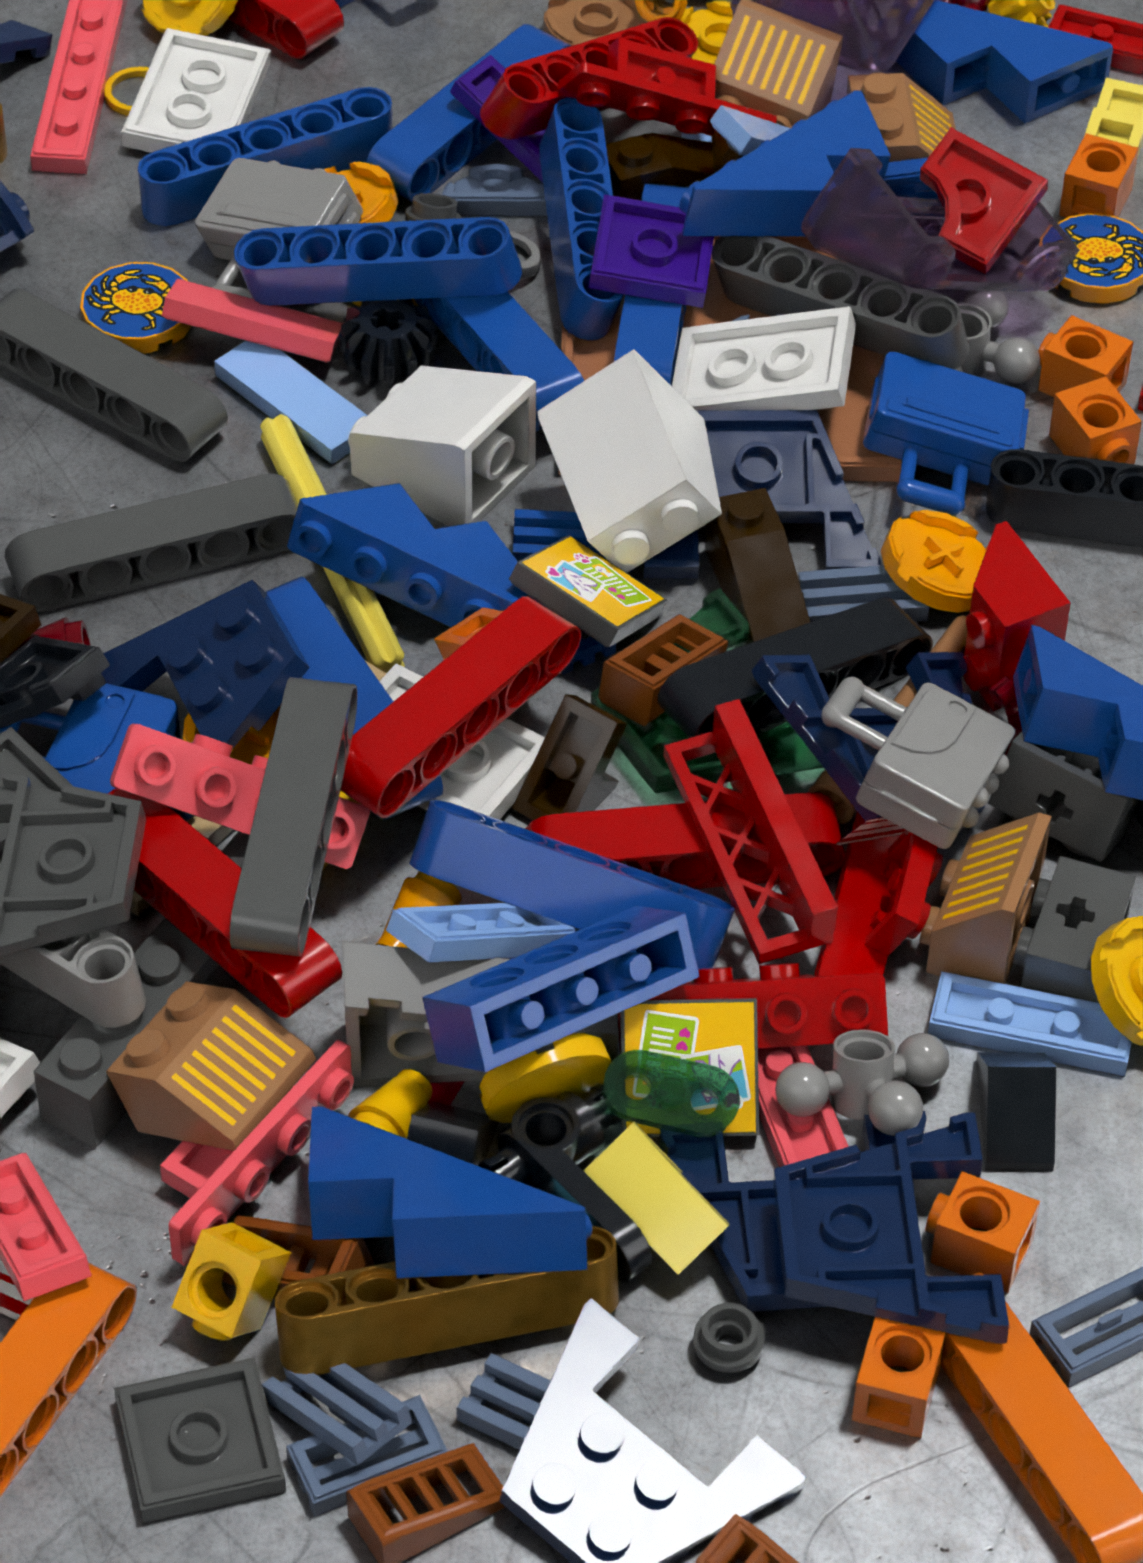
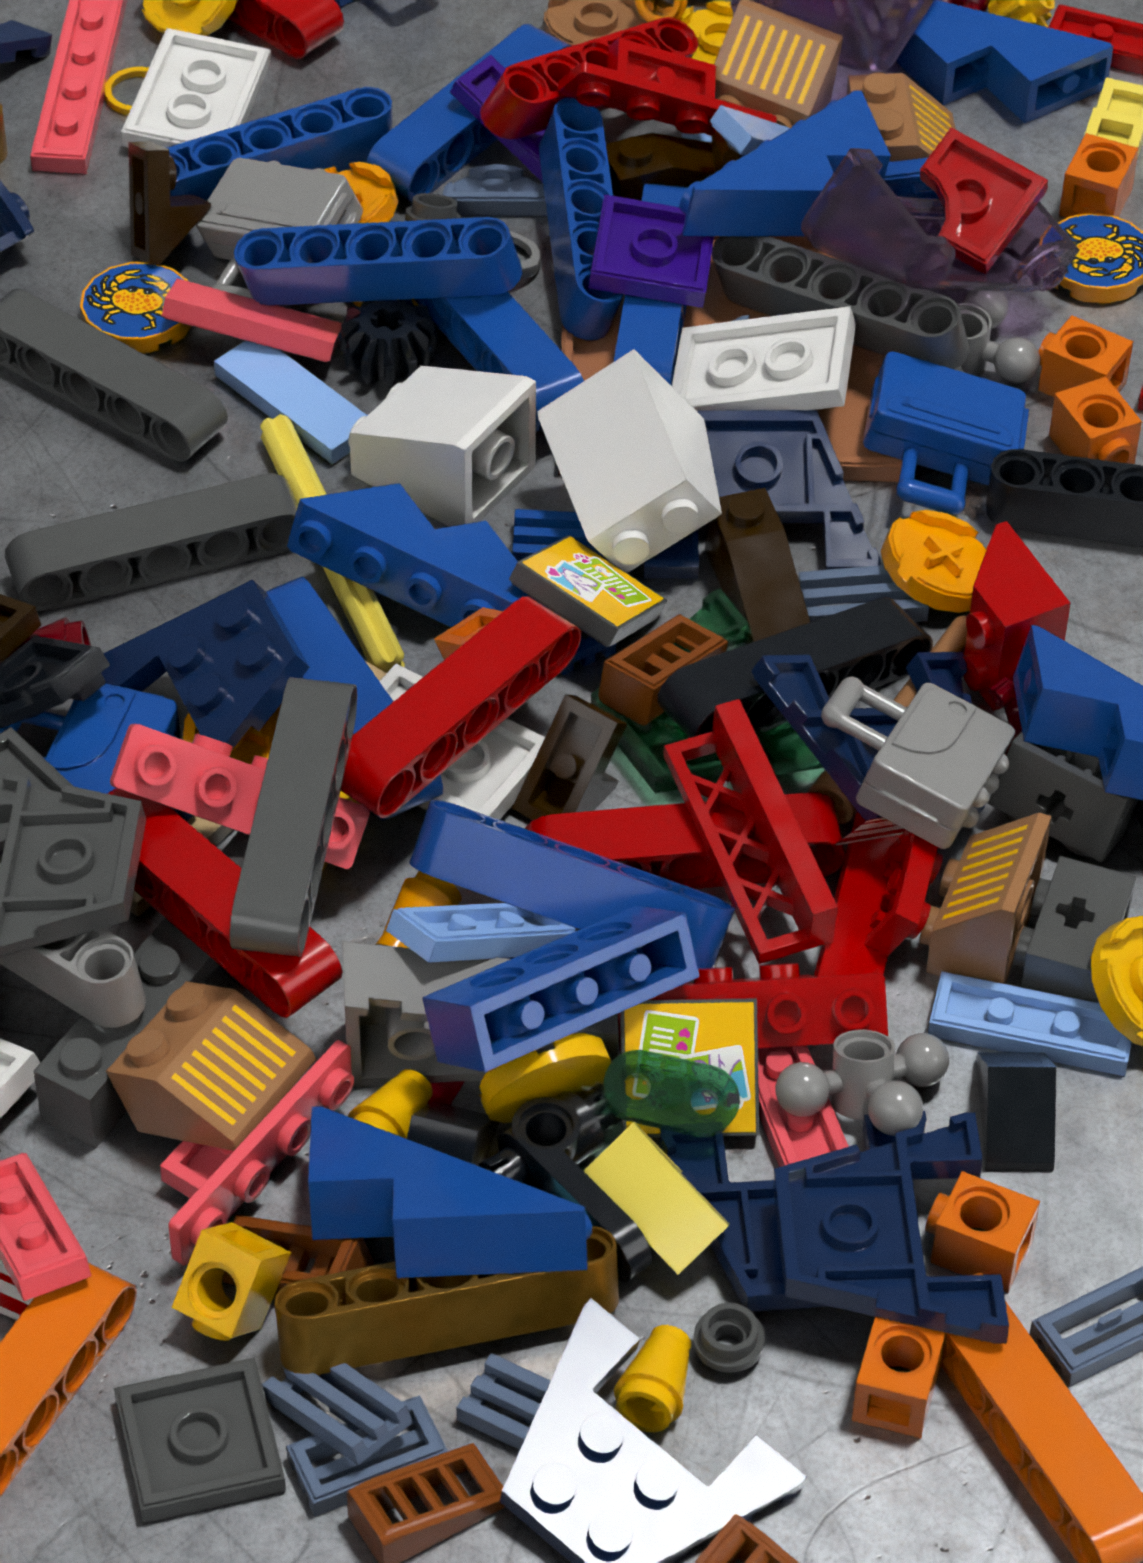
none -> dark brown slope [128,141,211,265]
none -> yellow cone [614,1325,691,1432]

